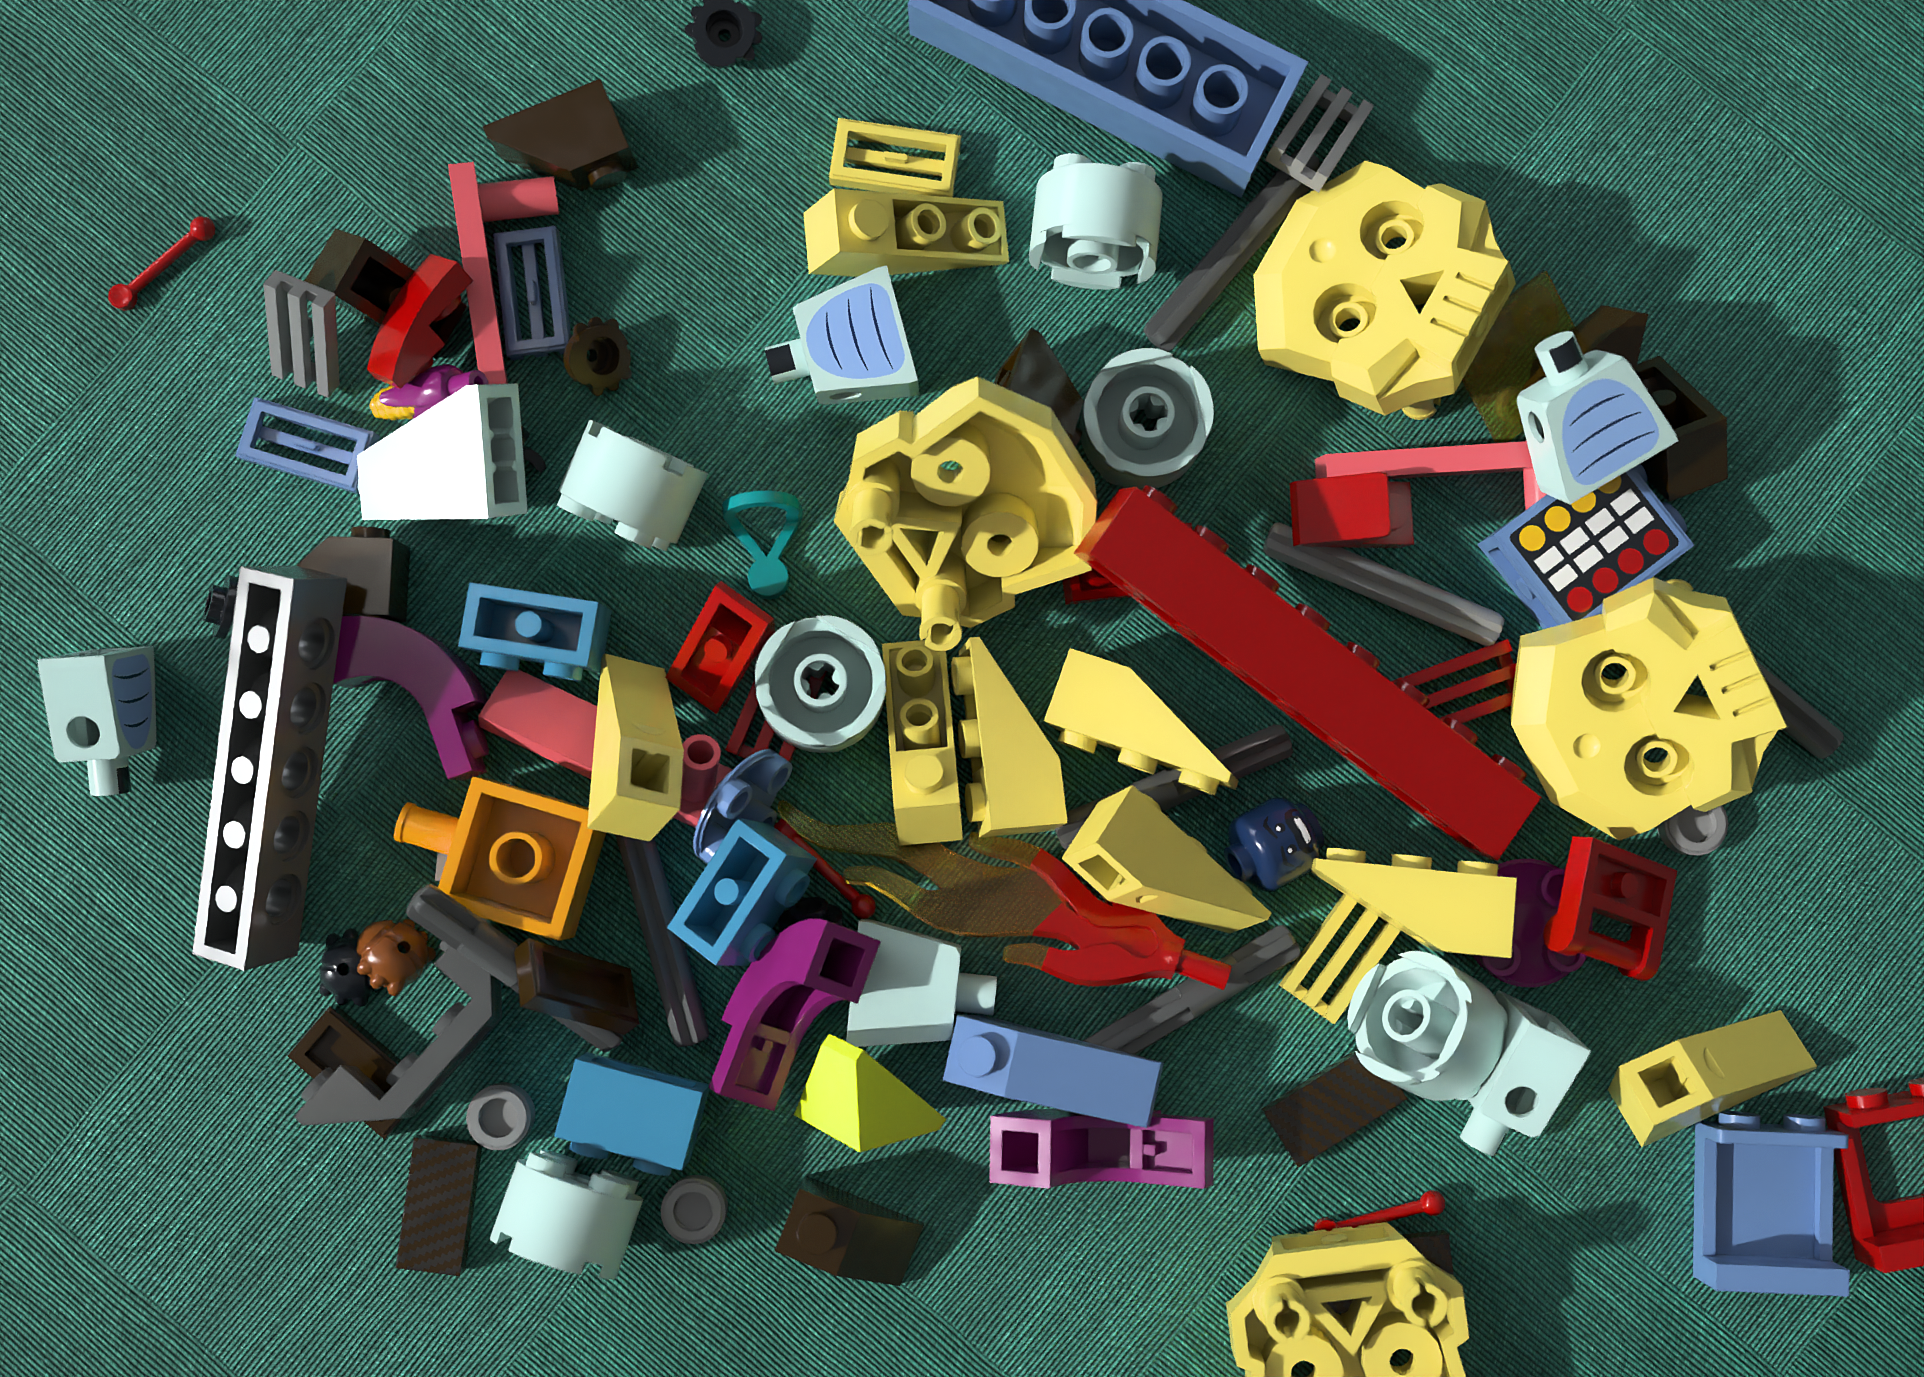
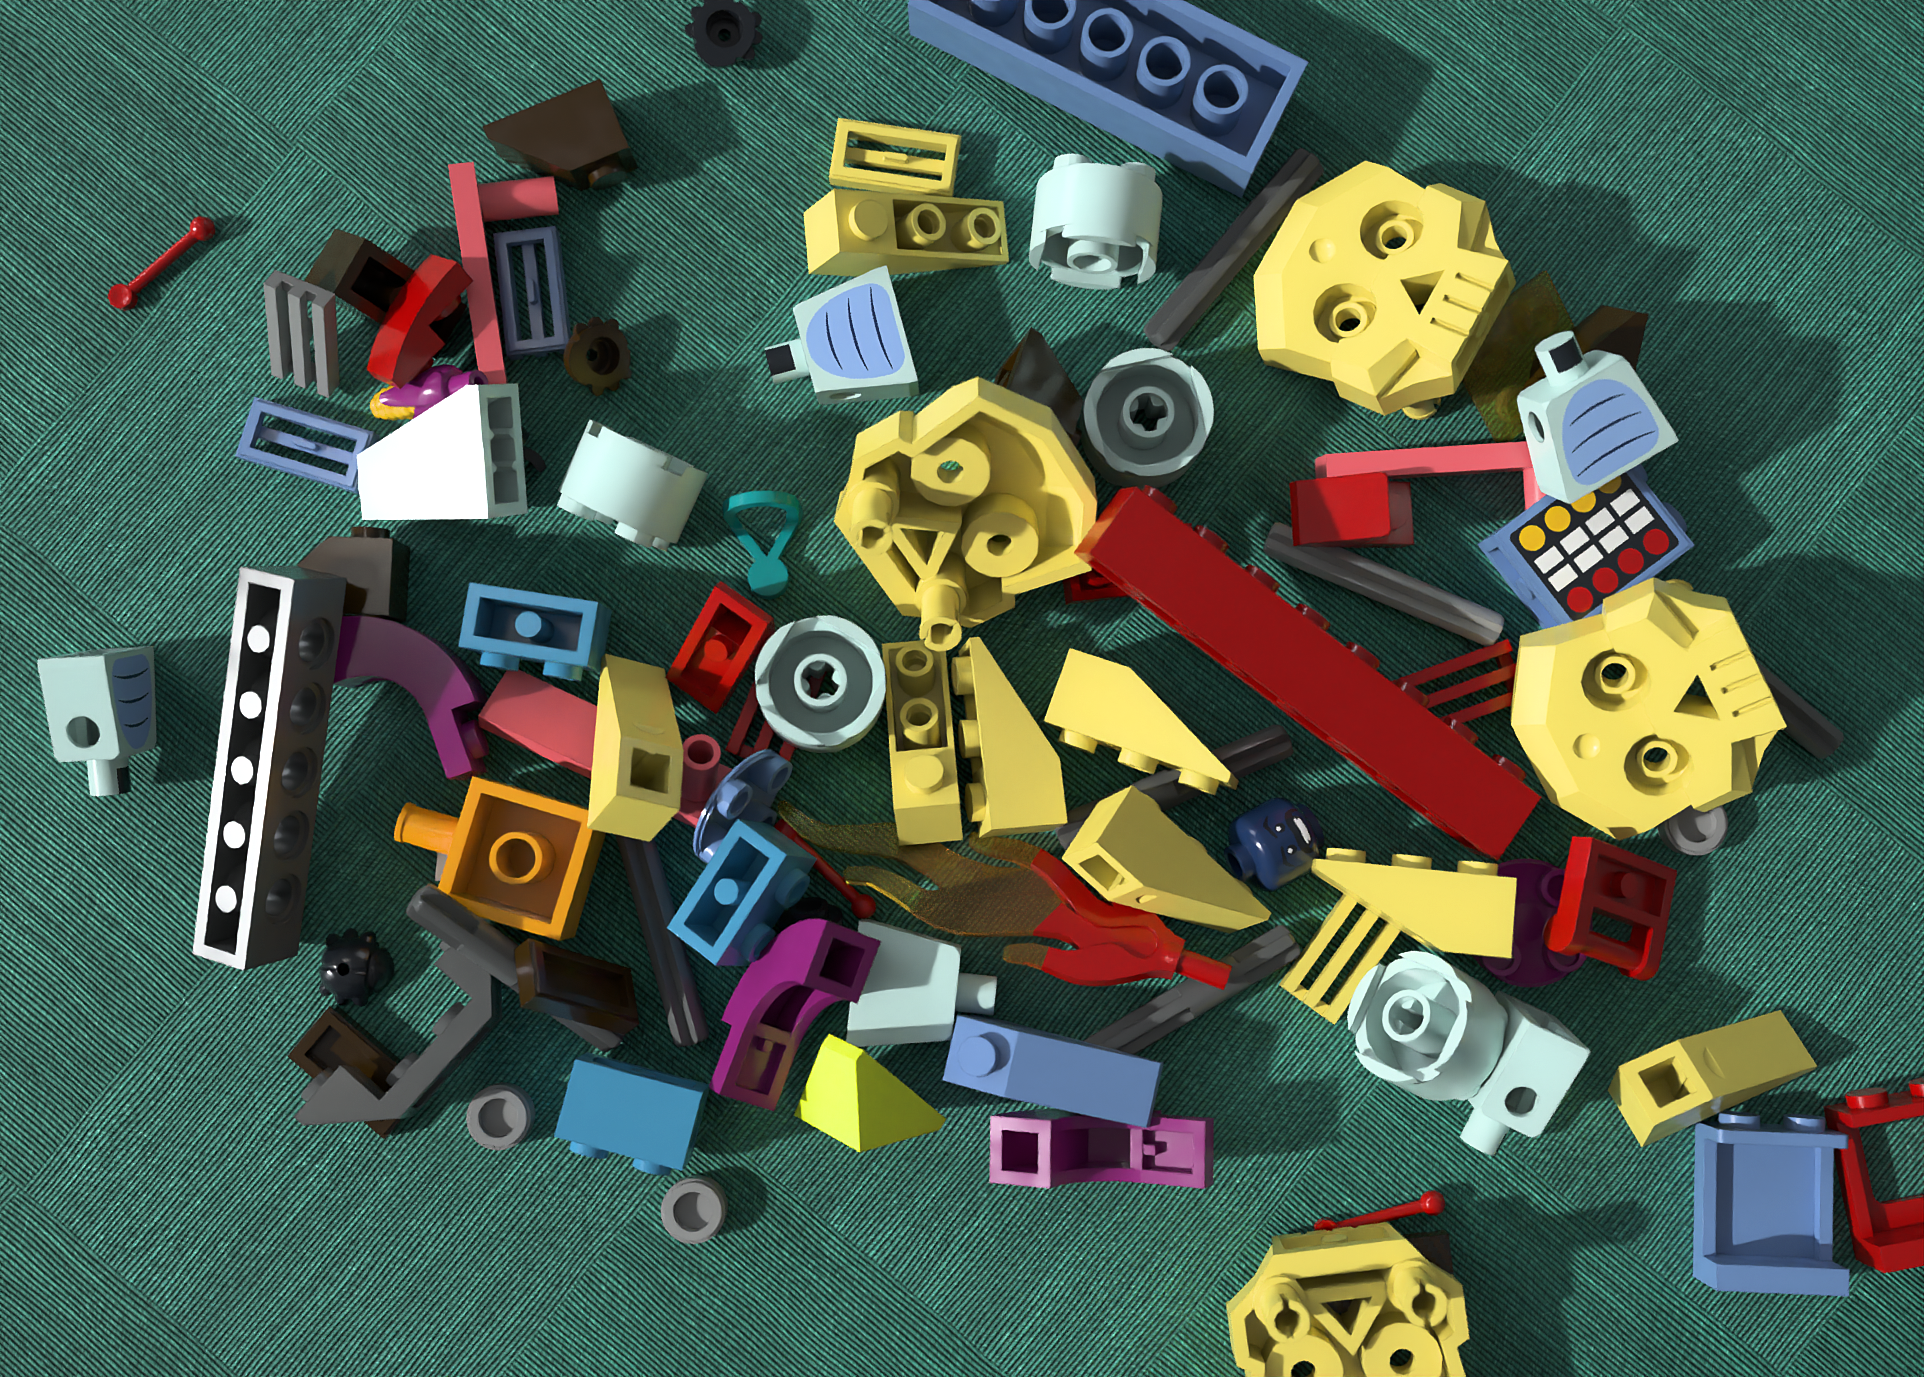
black plate [203,575,239,639] -> none
dark orange animal [357,919,436,996] -> none
tile [396,1134,483,1276] -> none
light aqua brick [490,1149,643,1280] -> none
dark brown slope [775,1175,924,1286] -> none
tile [1261,1048,1407,1168] -> none
light grey tile [1265,74,1374,193] -> none
dark brown slope [1635,355,1728,502] -> none

